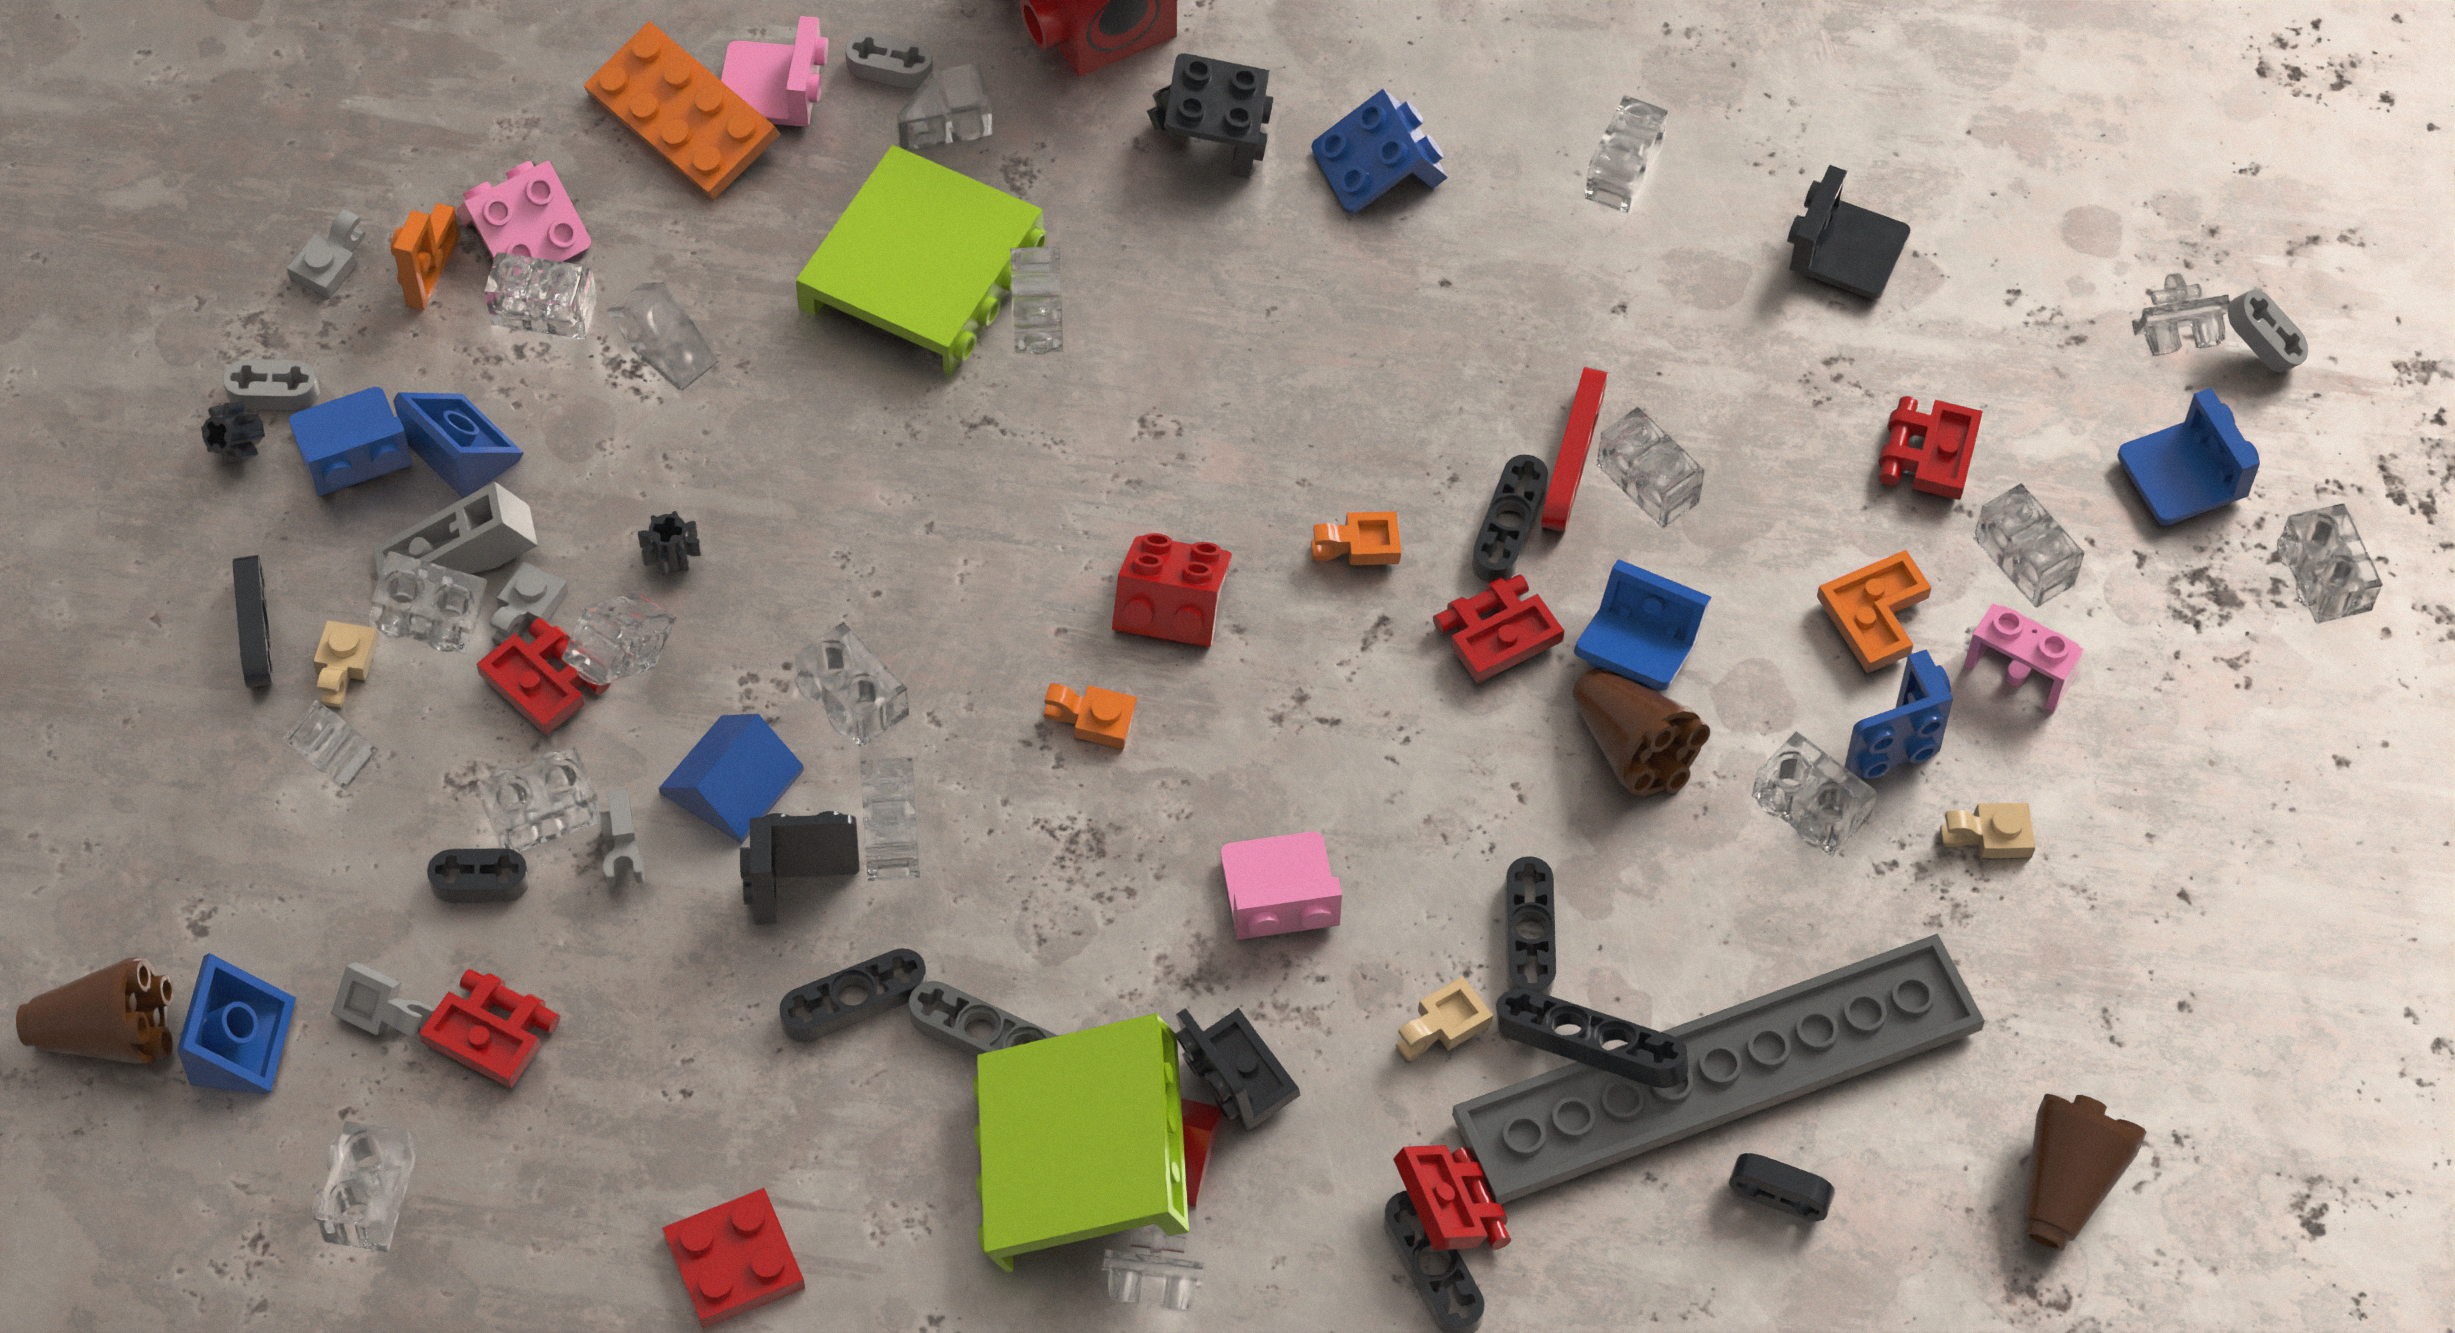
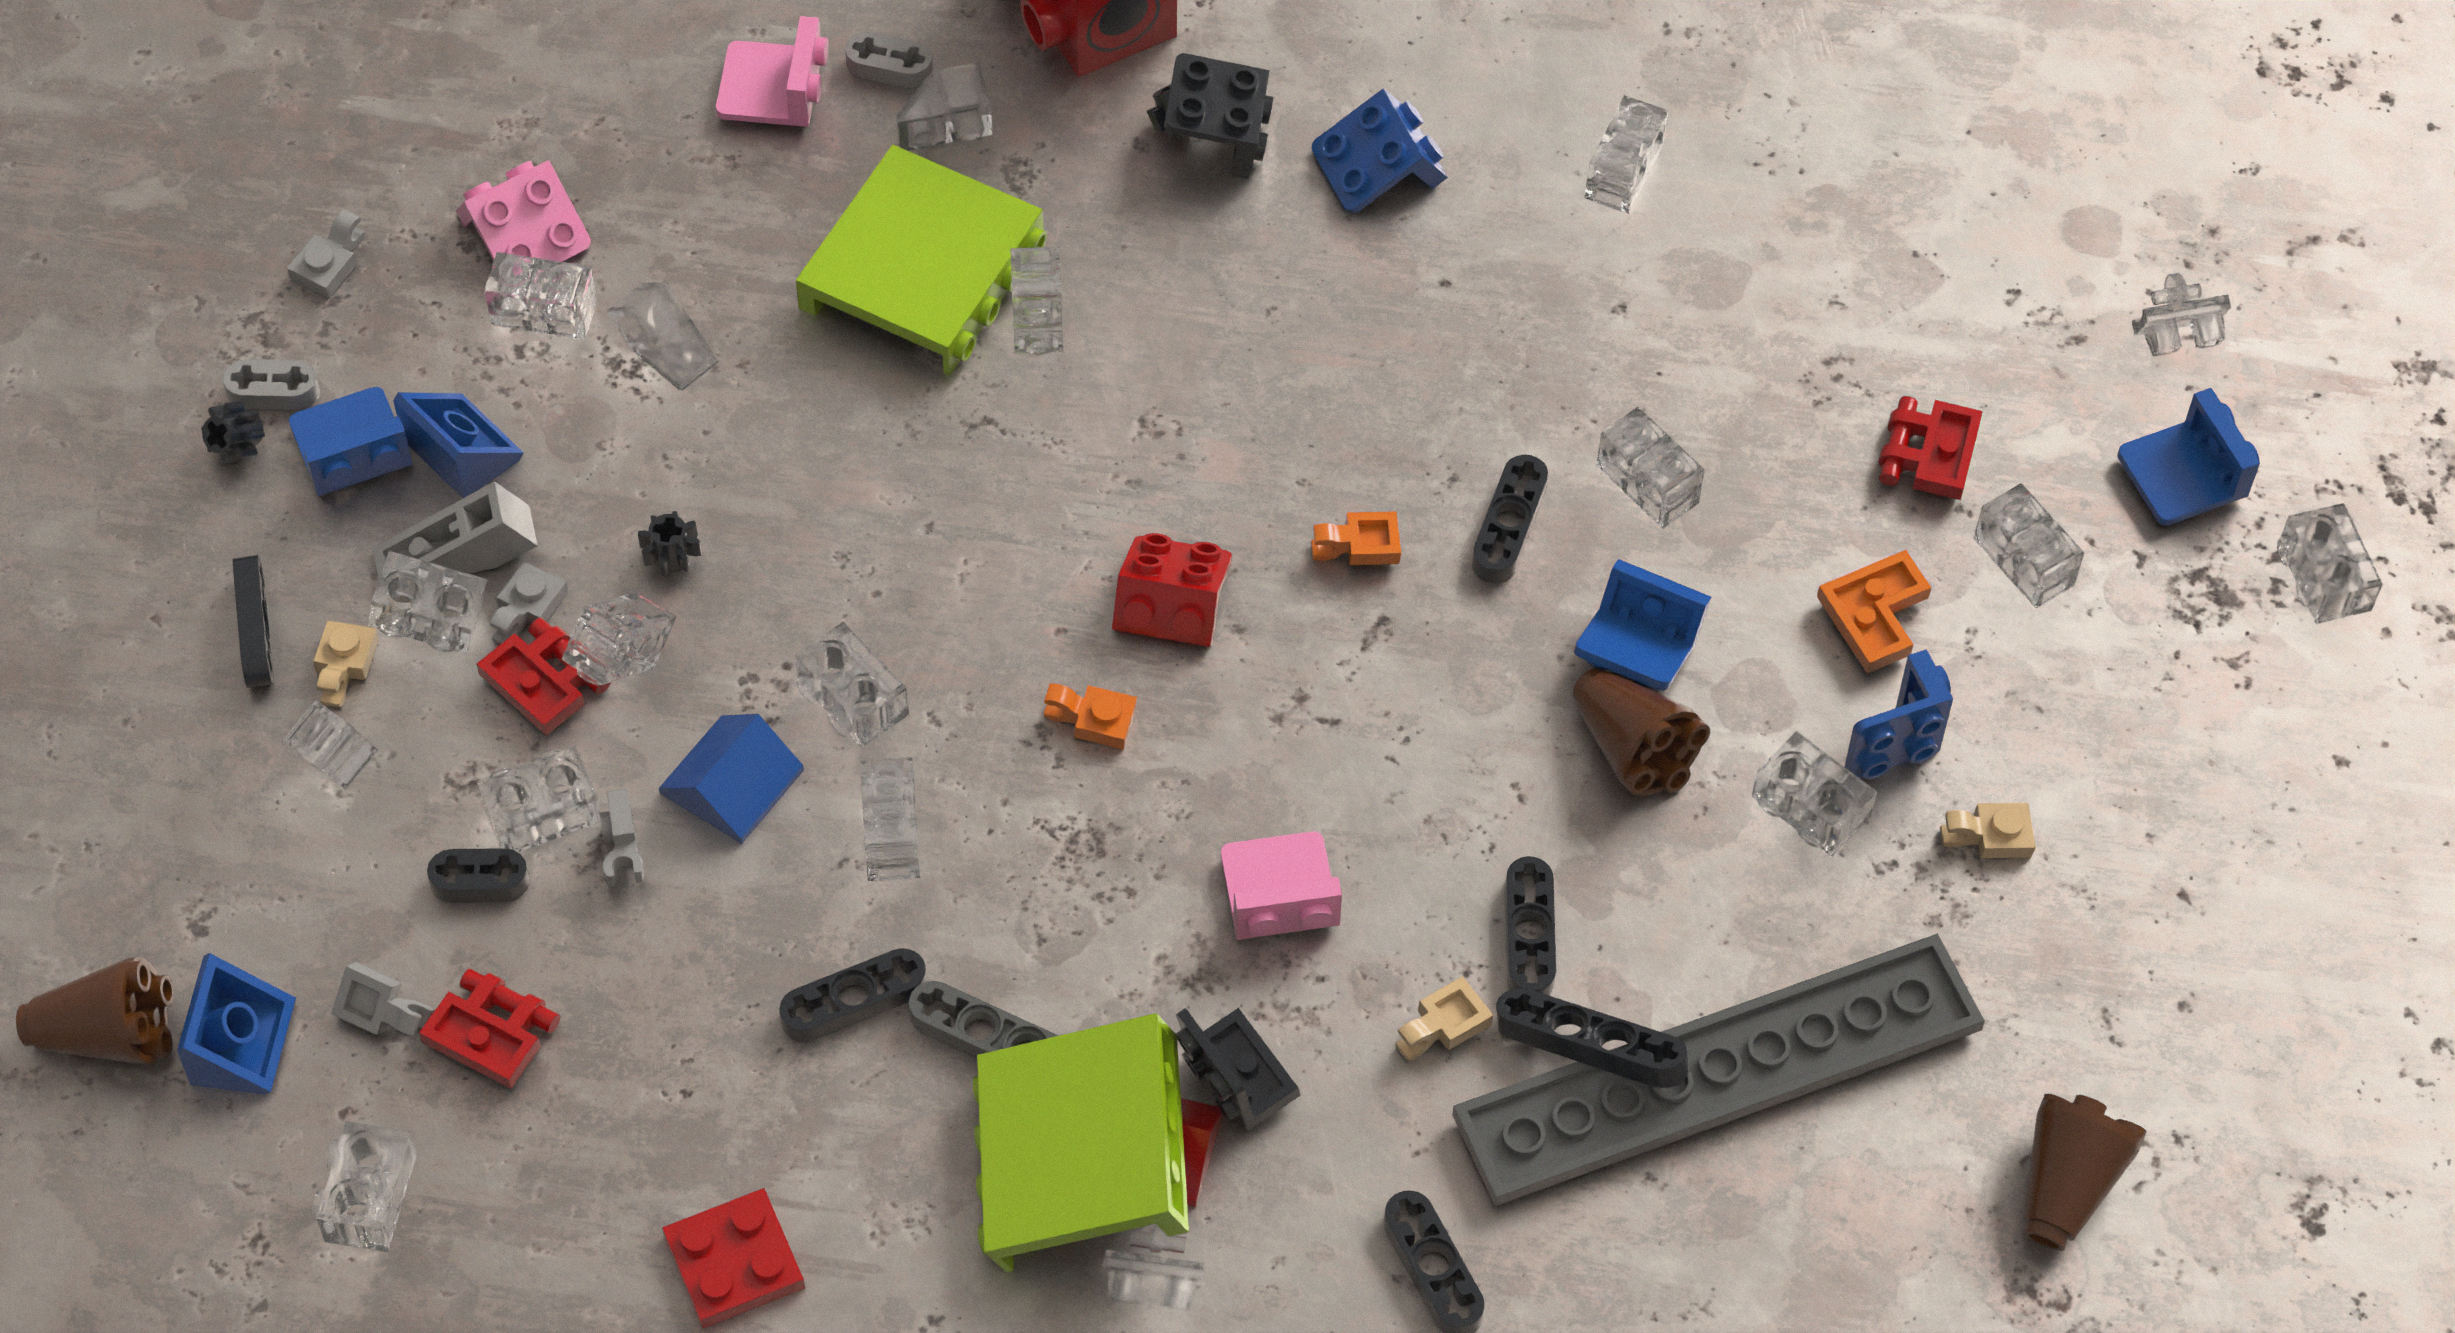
orange plate [391,203,461,310] -> none
orange plate [583,21,780,201] -> none
black bracket [740,811,860,924] -> none
red plate [1393,1145,1511,1250] -> none
red plate [1433,574,1565,683] -> none
red beam [1541,367,1609,532] -> none
black beam [1729,1153,1835,1221] -> none
black bracket [1787,165,1911,299] -> none
bright pink window [1964,603,2084,712] -> none
light grey beam [2227,289,2308,373] -> none

